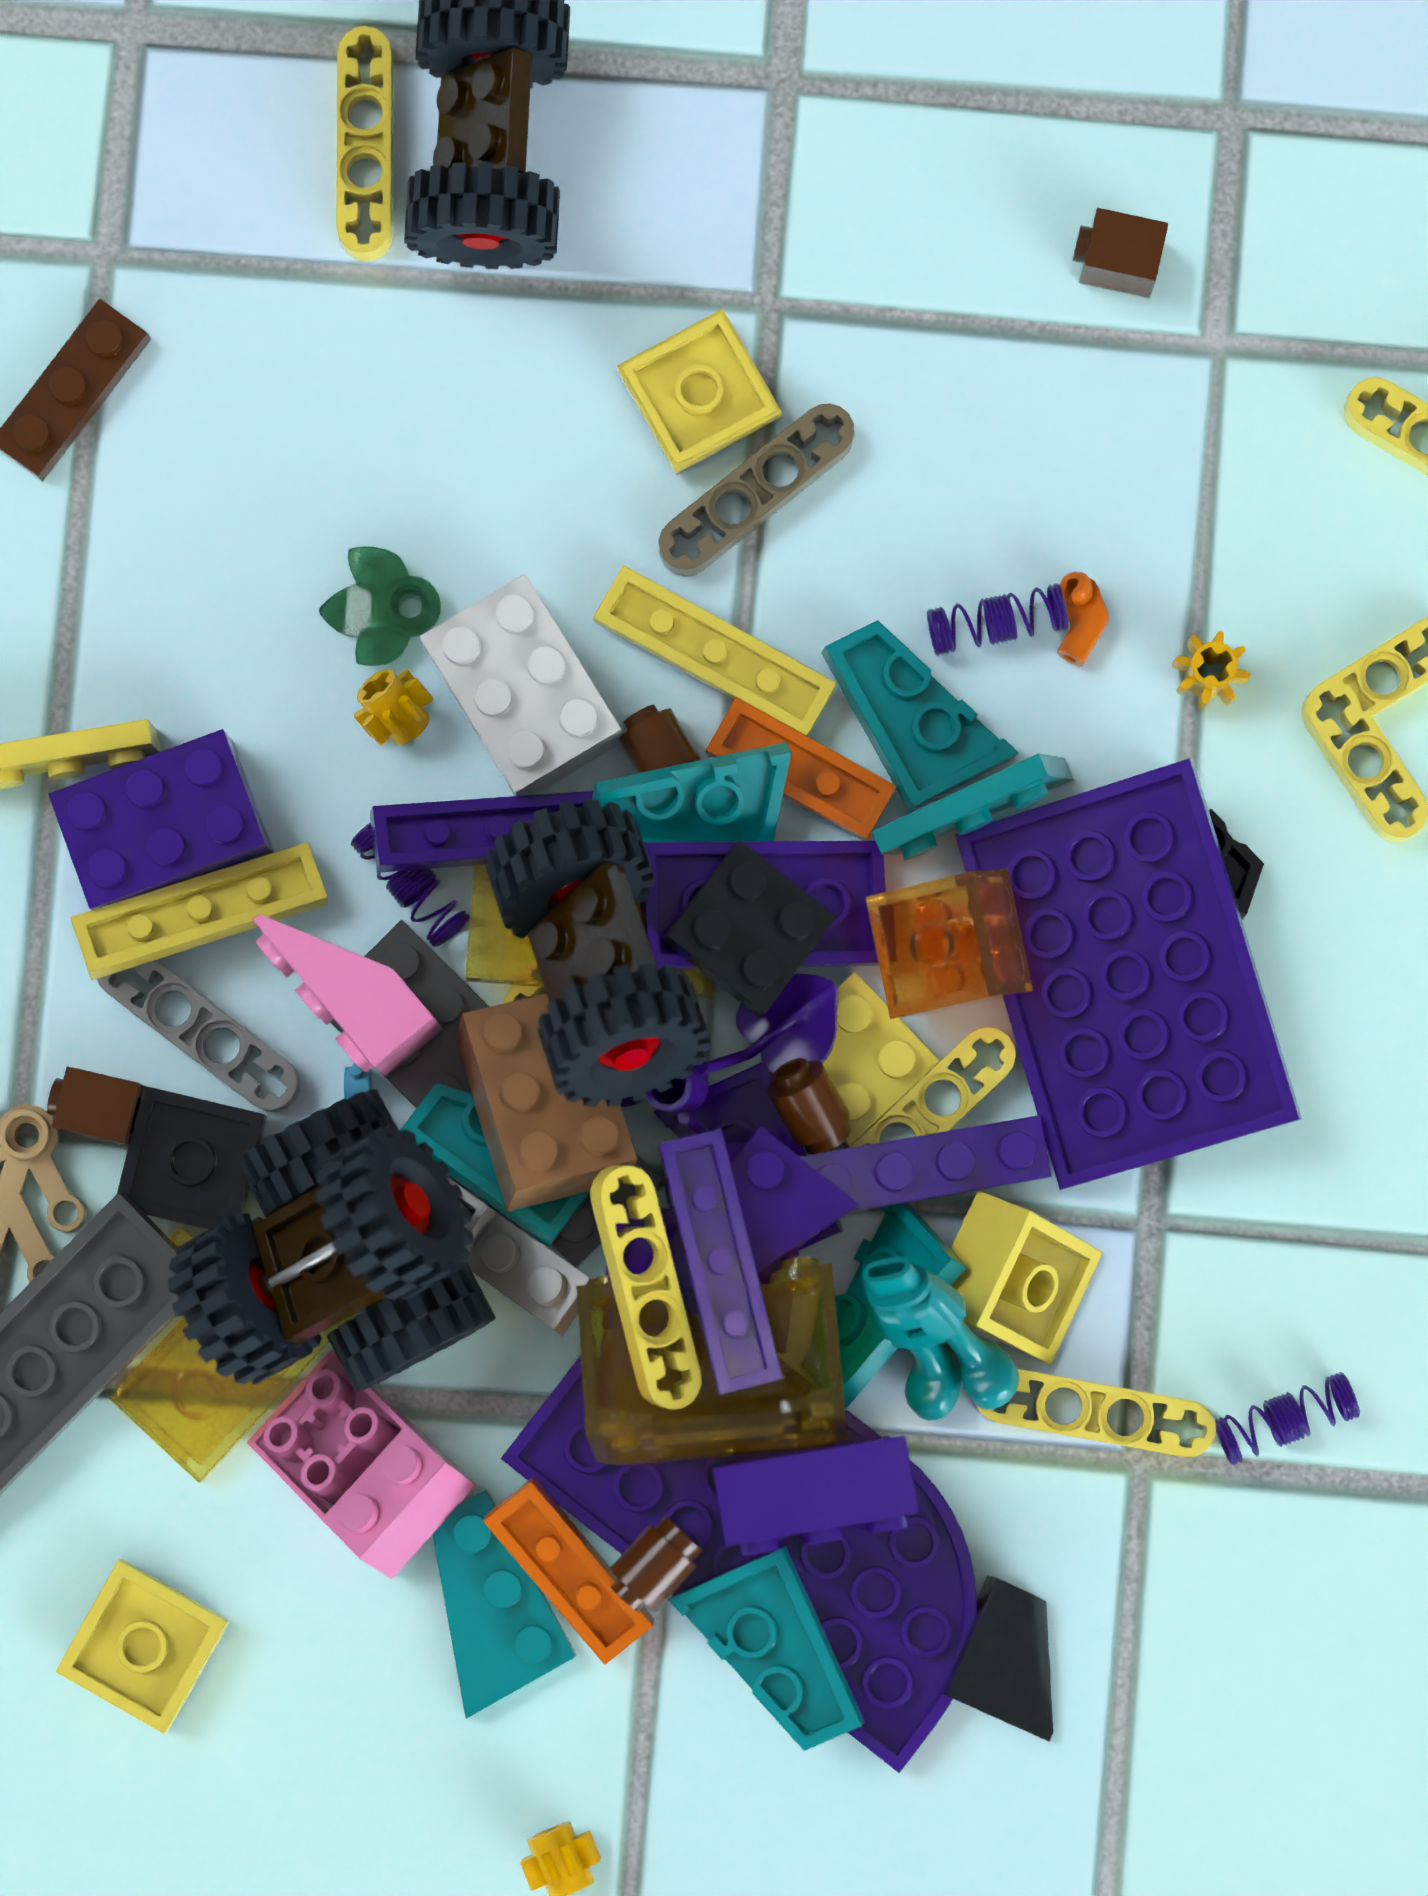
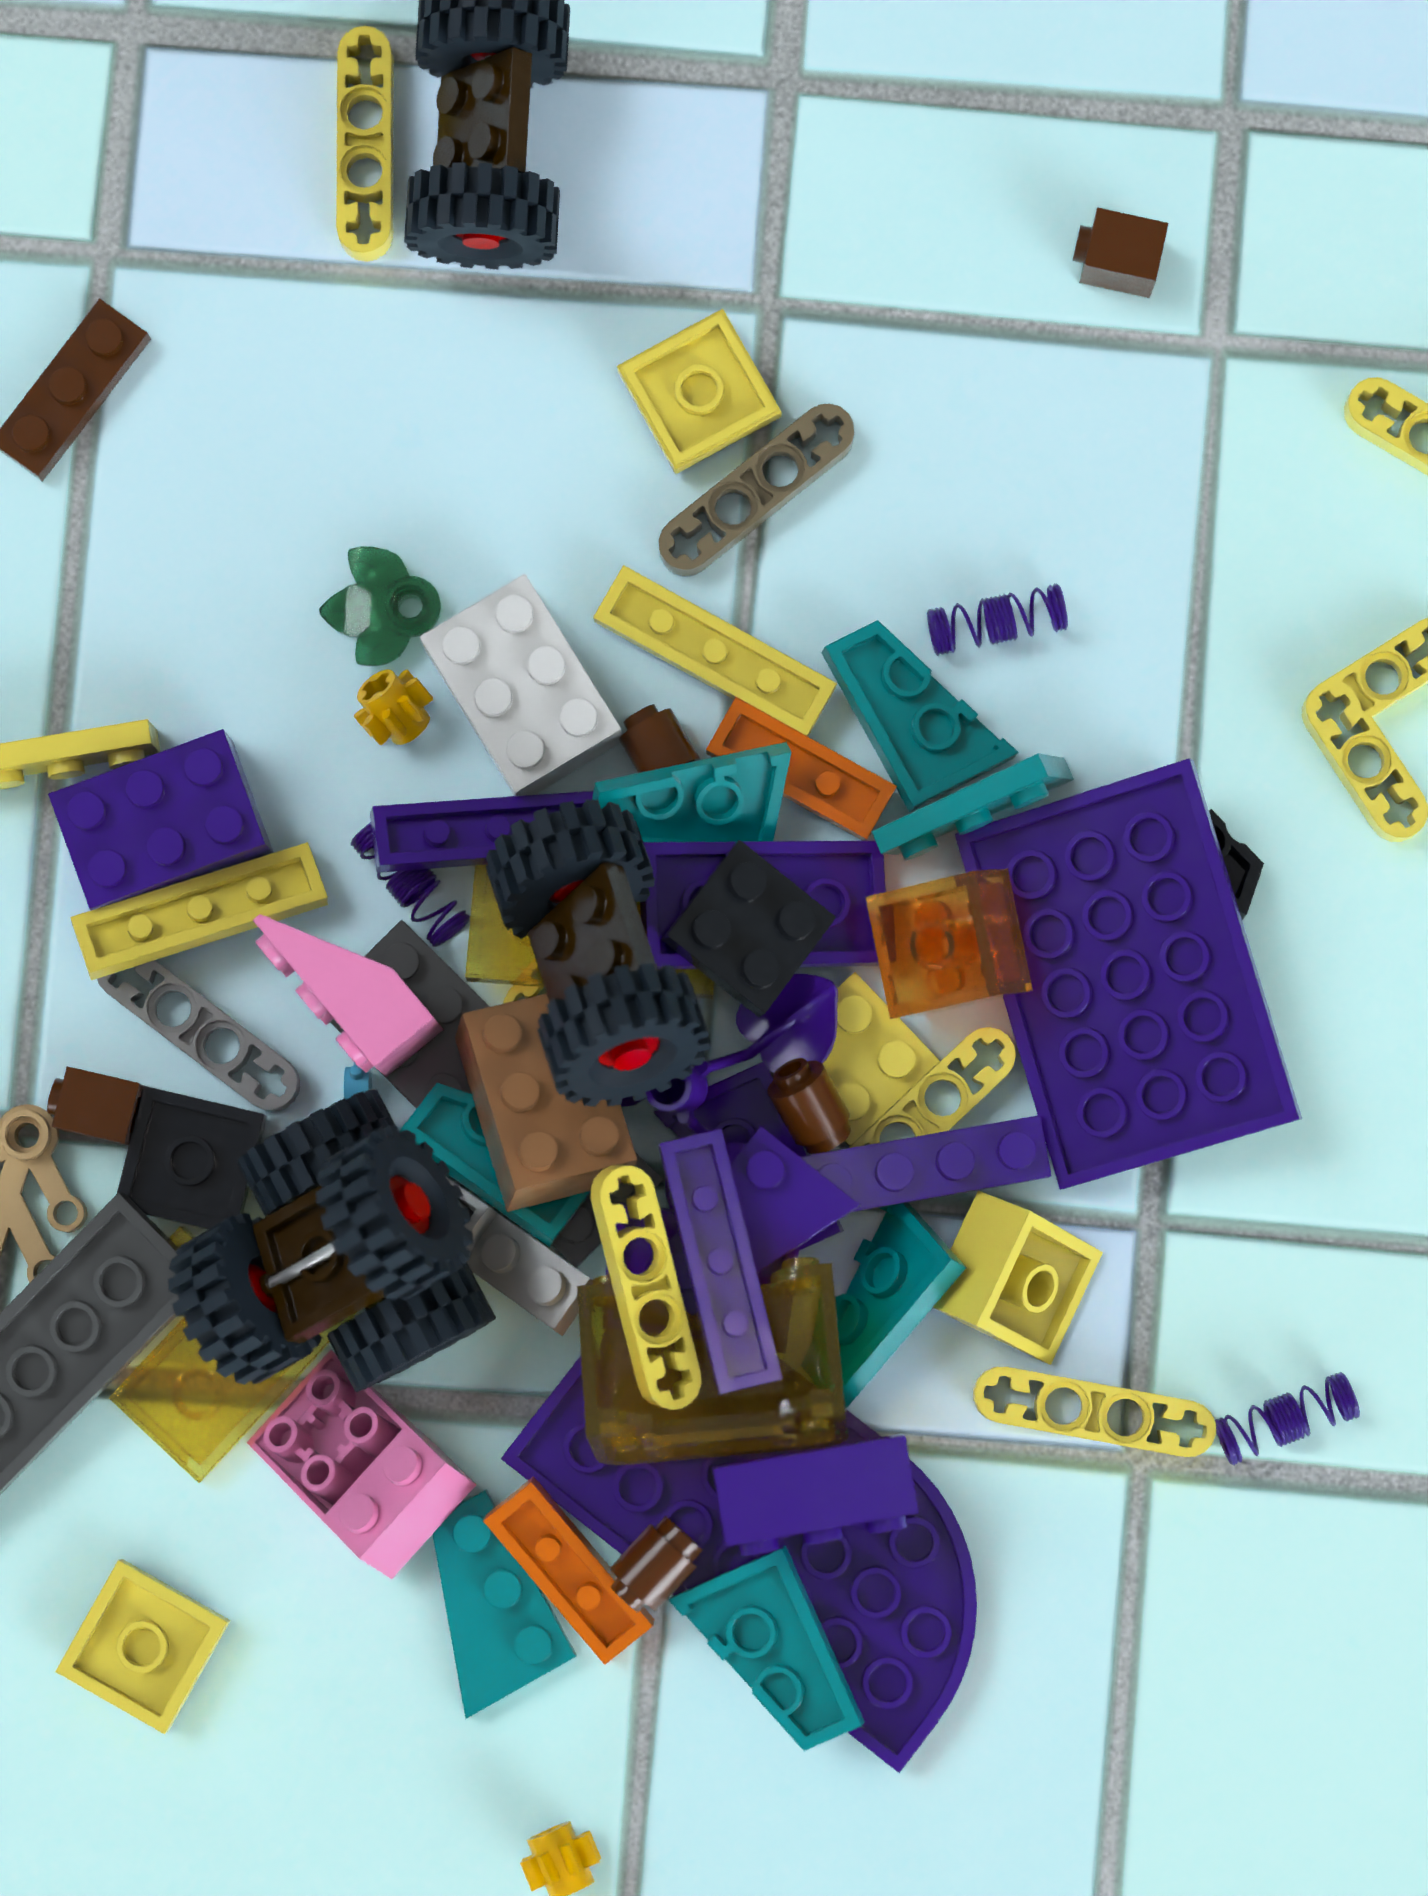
teal piece [862,1256,1019,1421] -> none
black slope [942,1575,1054,1742] -> none
orange arm [1056,571,1109,667] -> none
yellow gear [1172,630,1251,710] -> none

